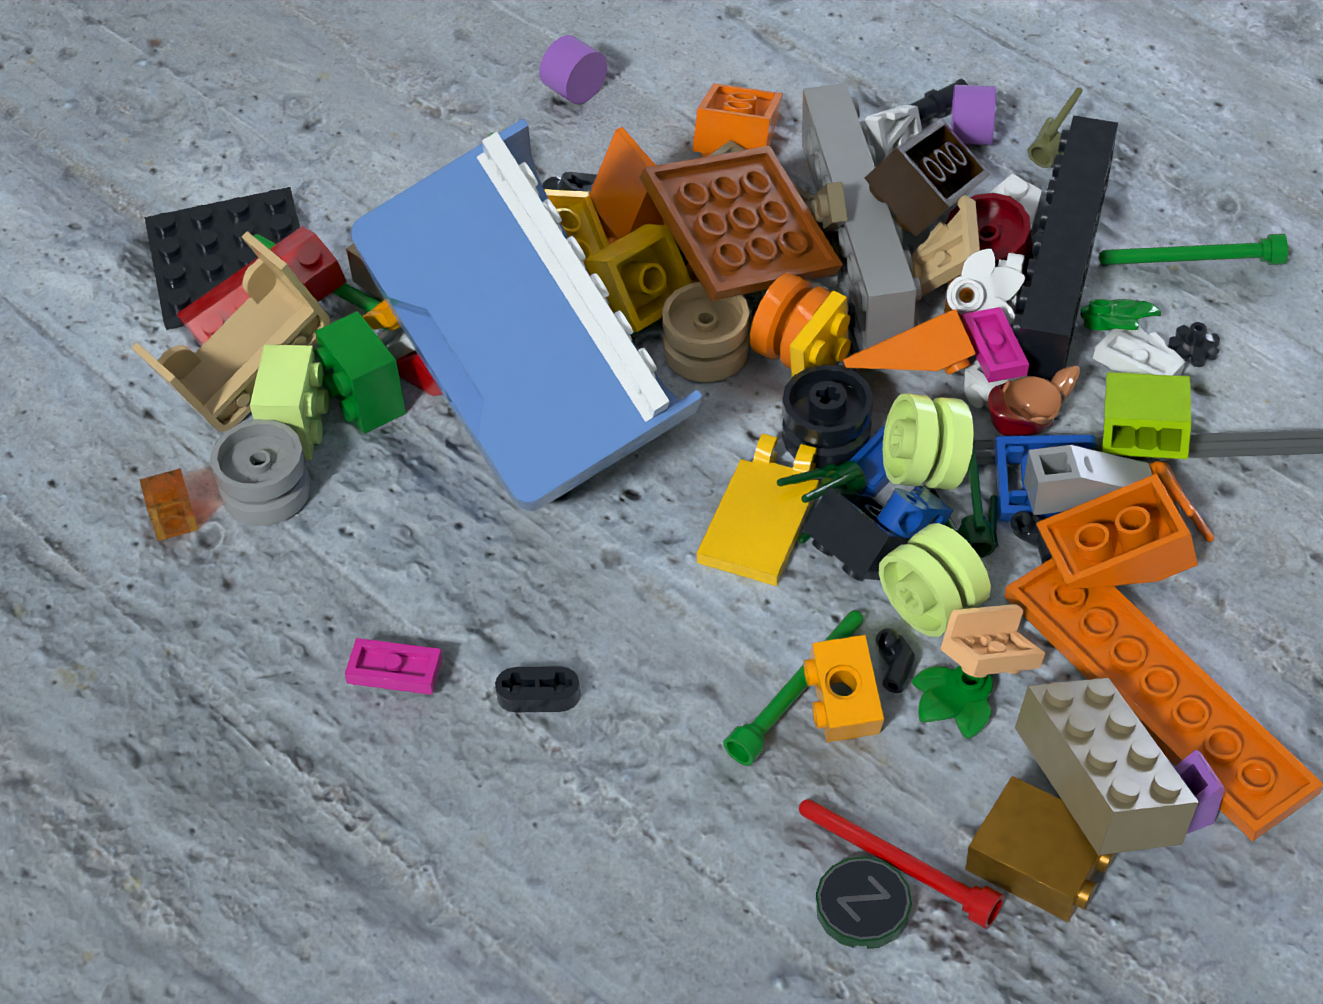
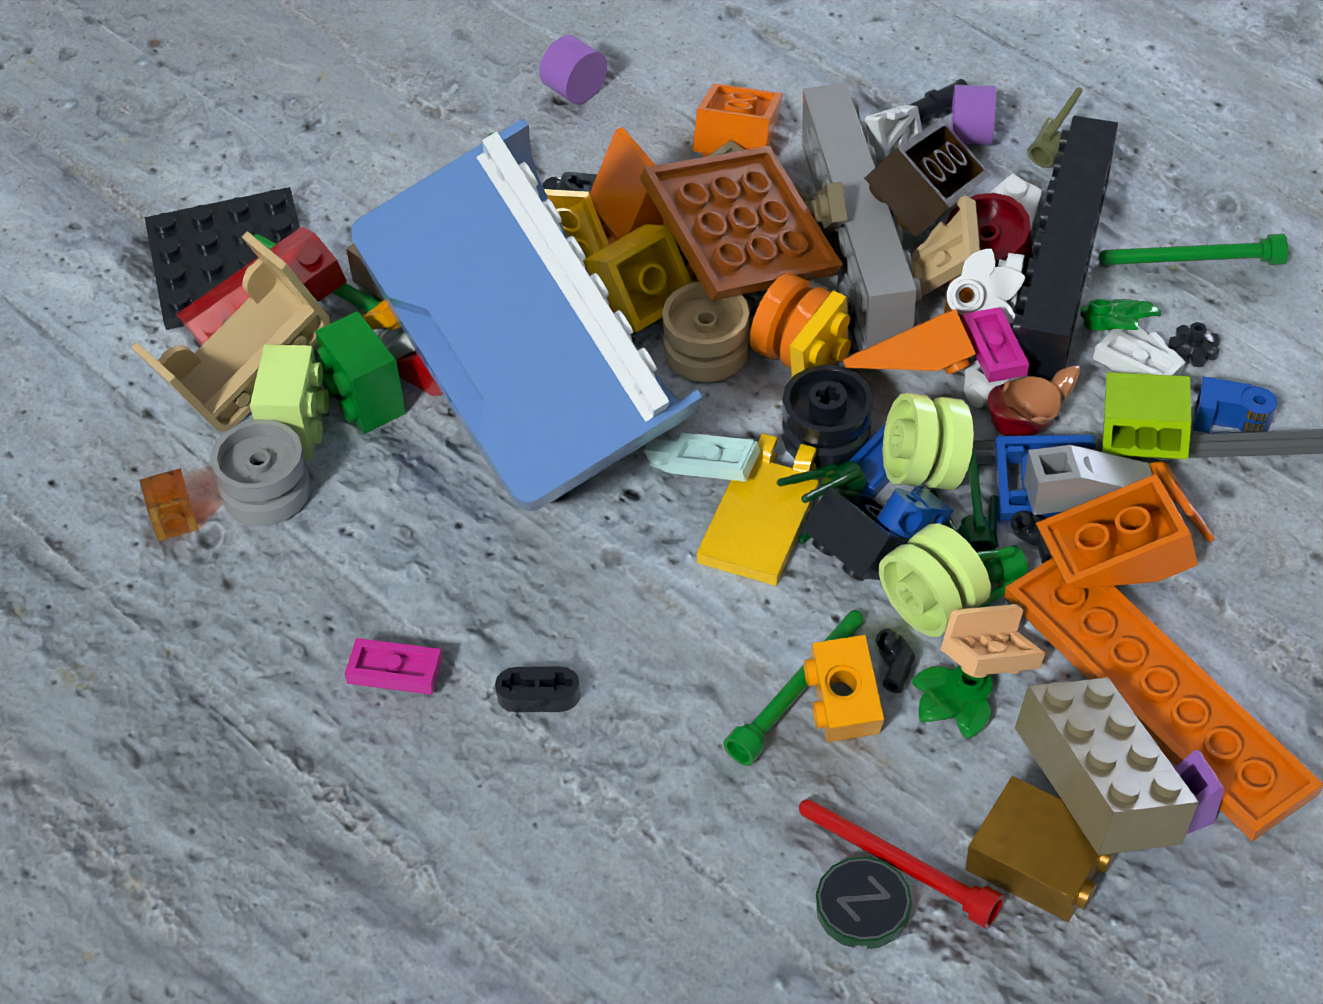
none -> light aqua hinge [644,433,760,482]
none -> green plant [976,545,1028,608]
none -> blue leg [1193,376,1278,433]

